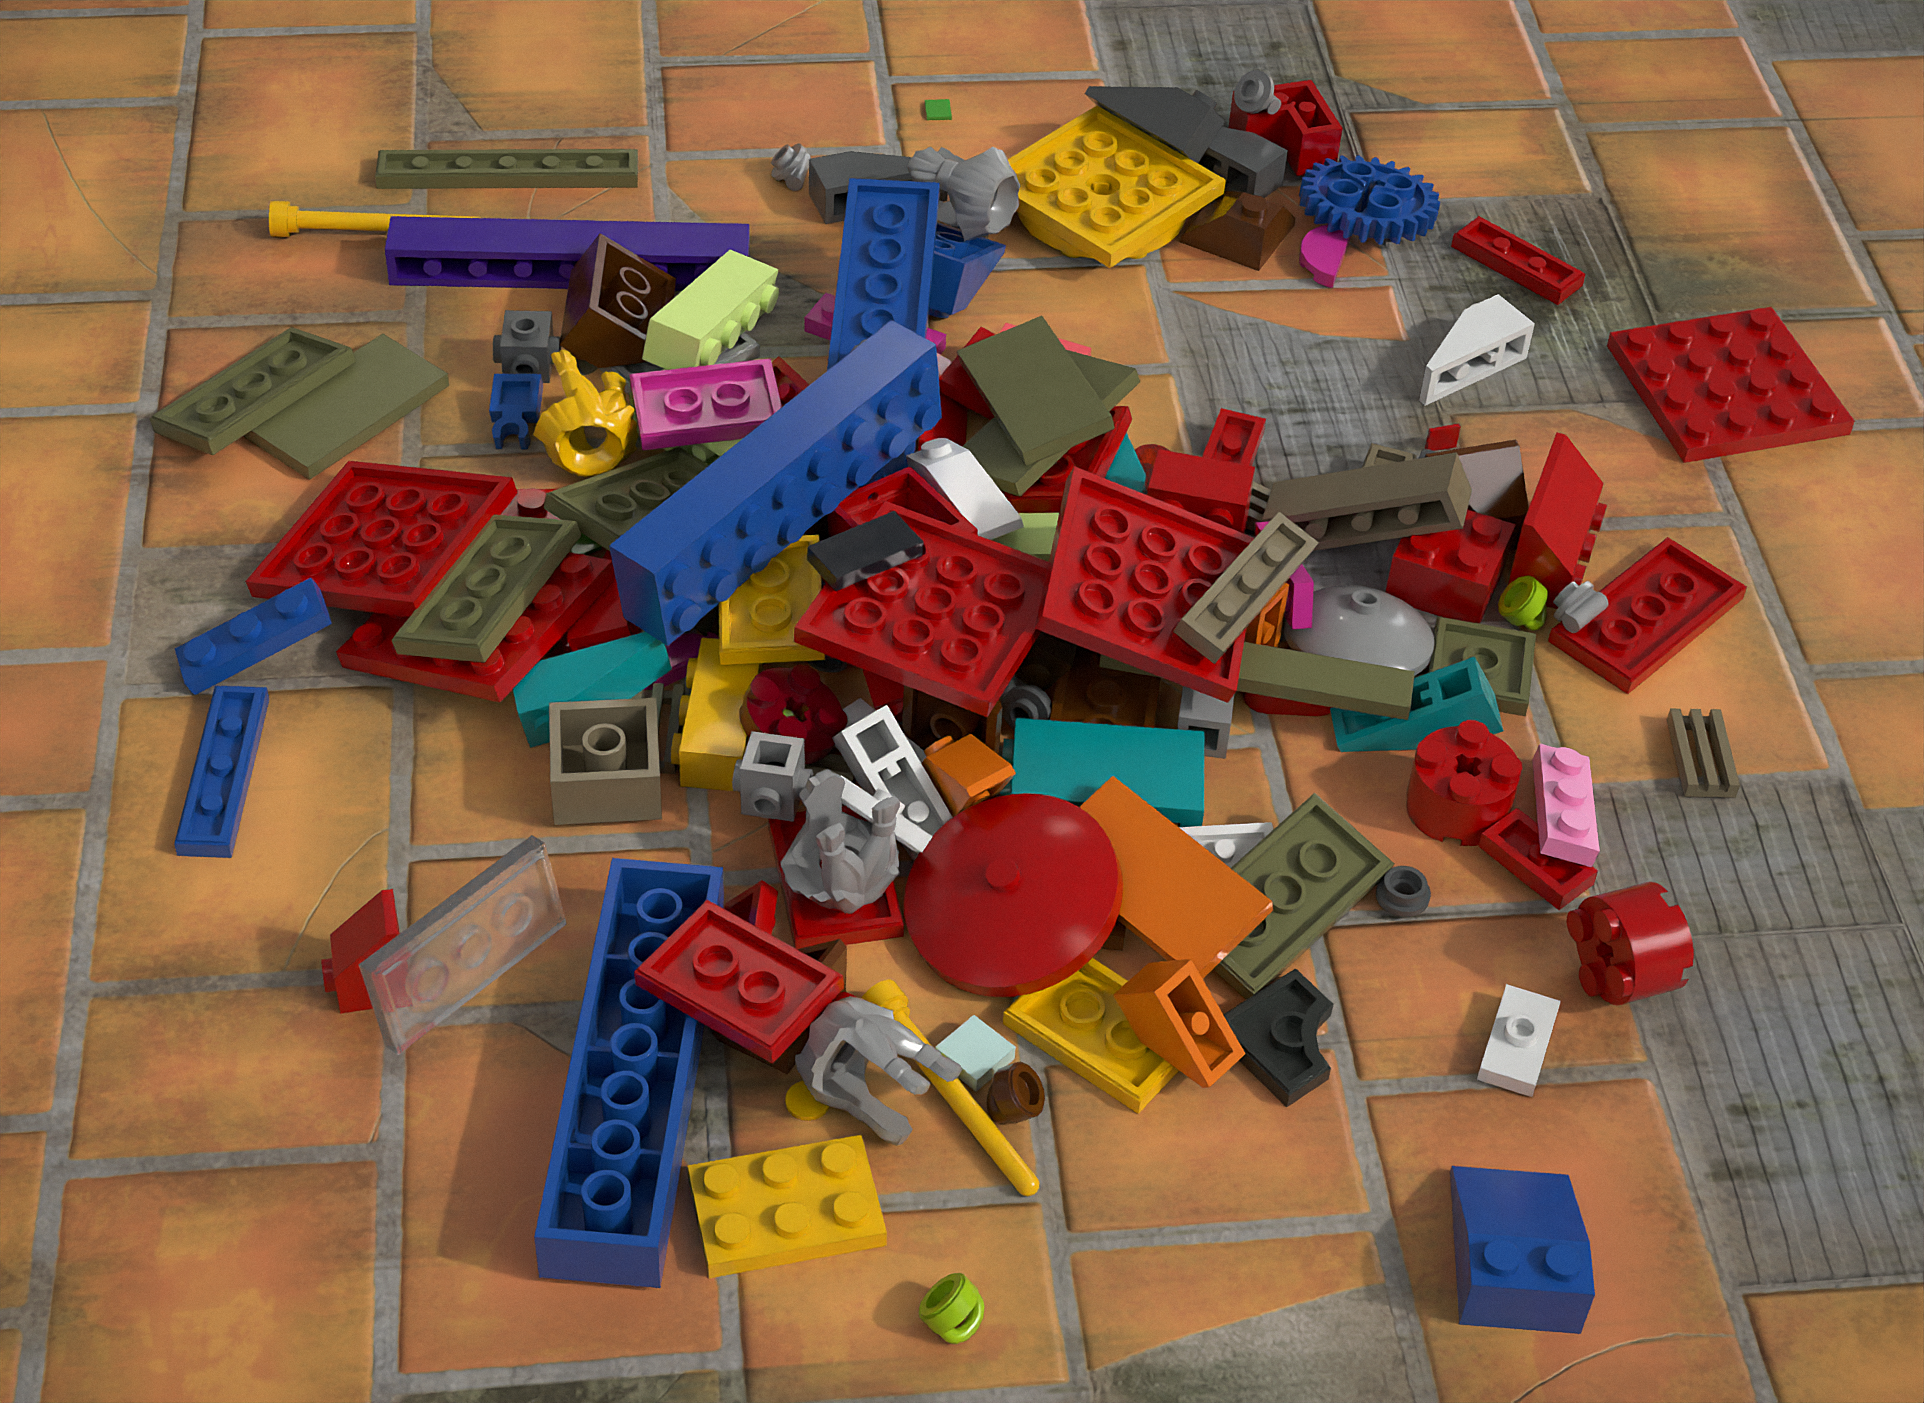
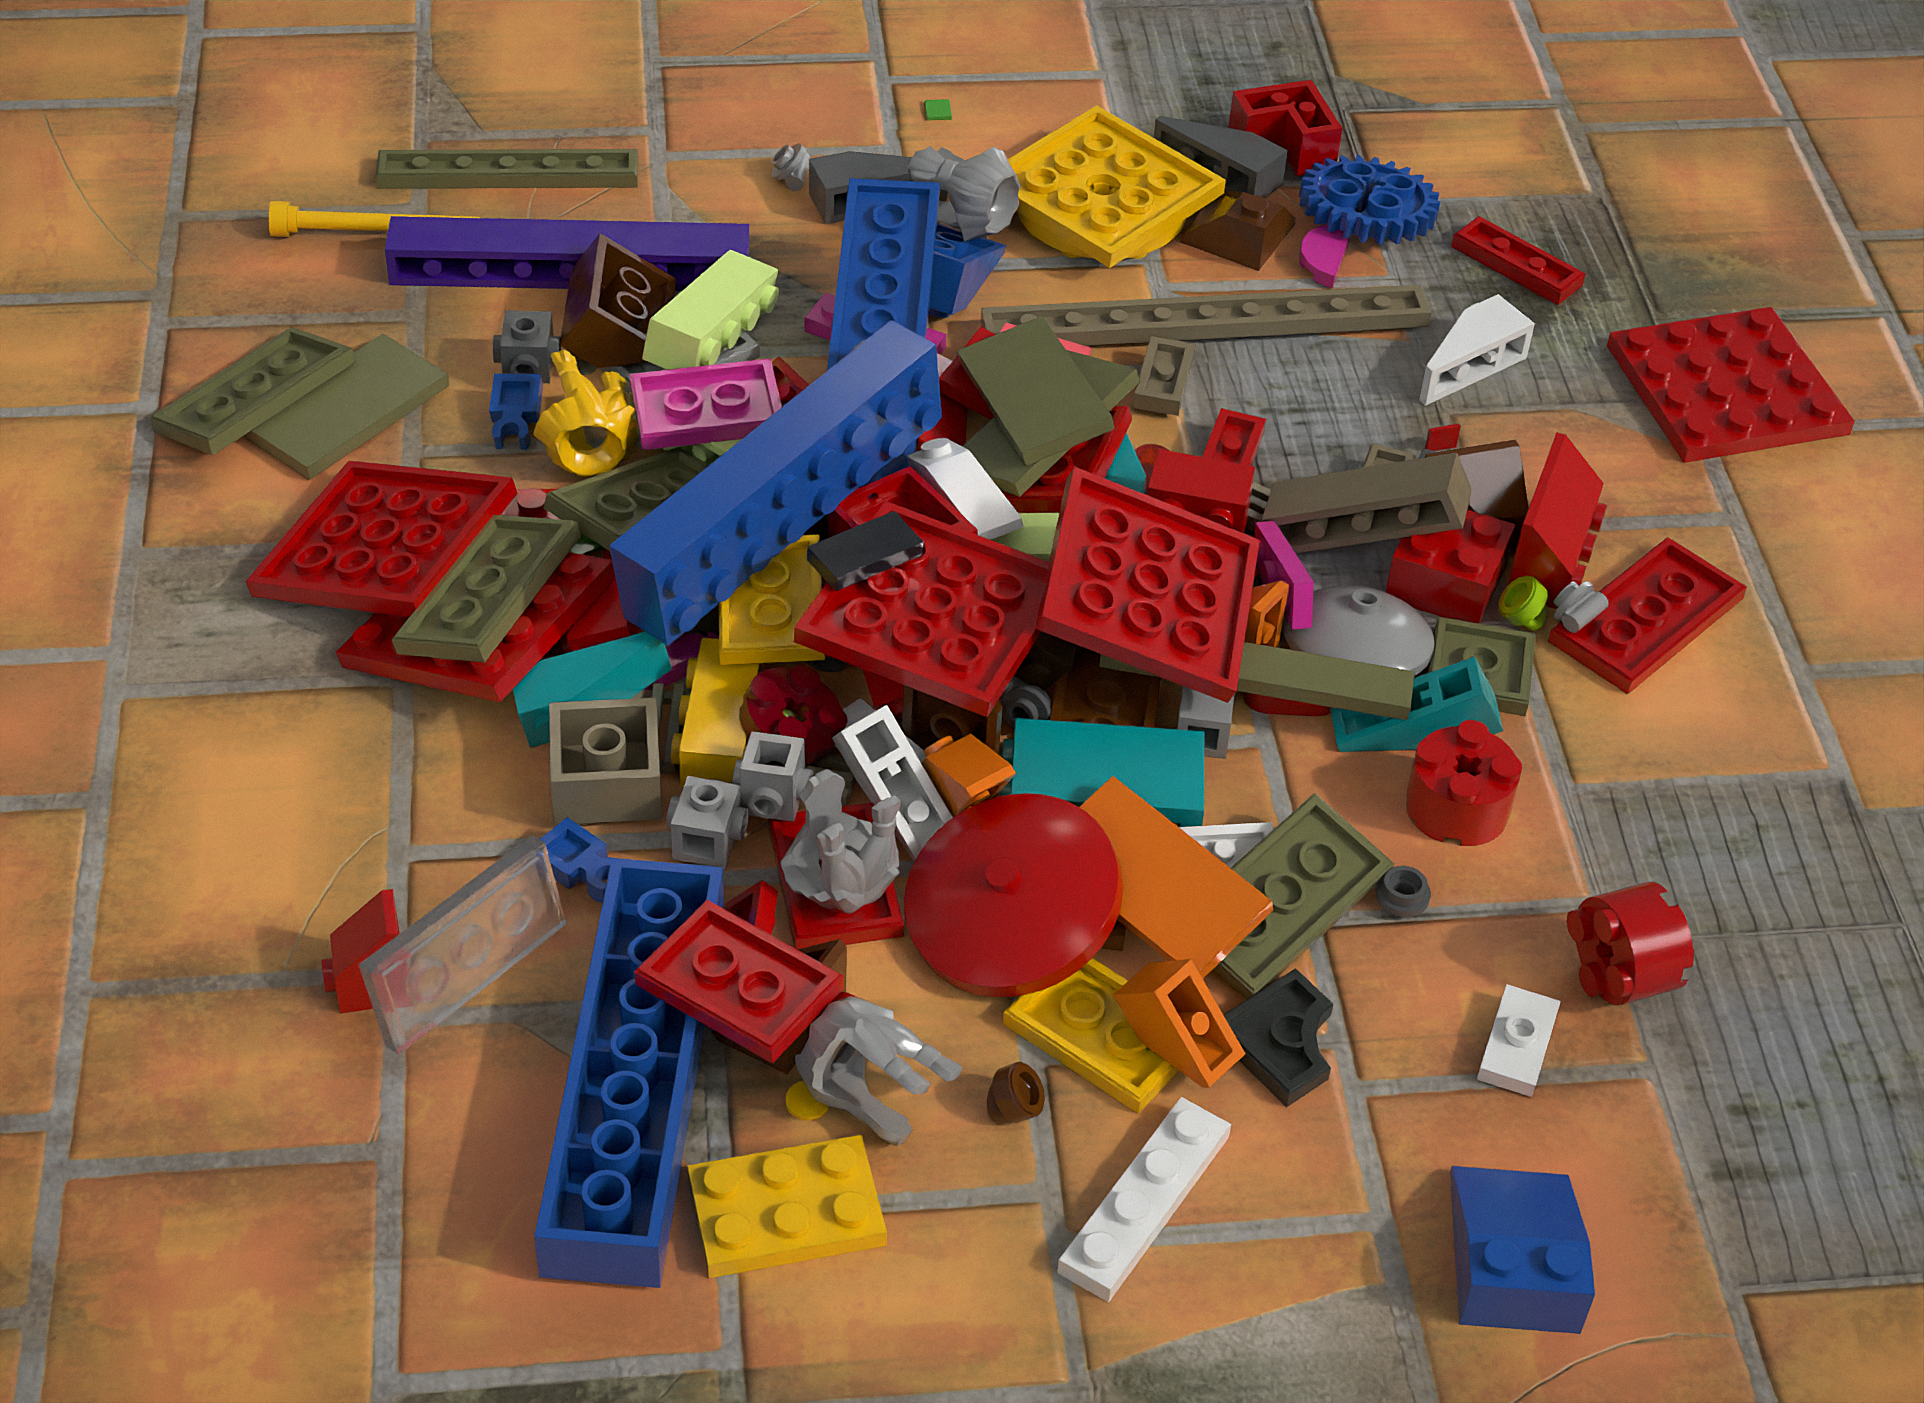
blue tile [174,685,269,858] -> none
blue plate [175,578,332,695] -> none
white plate [841,775,933,853] -> none
yellow piece [861,979,1039,1197] -> none
lime tile [919,1273,985,1344] -> none
light aqua tile [935,1015,1016,1092] -> none
dark grey slope [1084,86,1225,163] -> none
dark tan plate [1173,512,1319,664] -> none
light grey plate [1234,70,1281,114] -> none
red plate [1478,808,1598,910] -> none
bright pink plate [1532,744,1600,867] -> none
dark tan tile [1667,708,1740,798] -> none
none -> blue plate [529,817,612,903]
none -> light grey brick [667,776,748,868]
none -> dark tan plate [981,285,1431,346]
none -> white plate [1057,1097,1231,1303]
none -> dark tan plate [1133,336,1196,416]

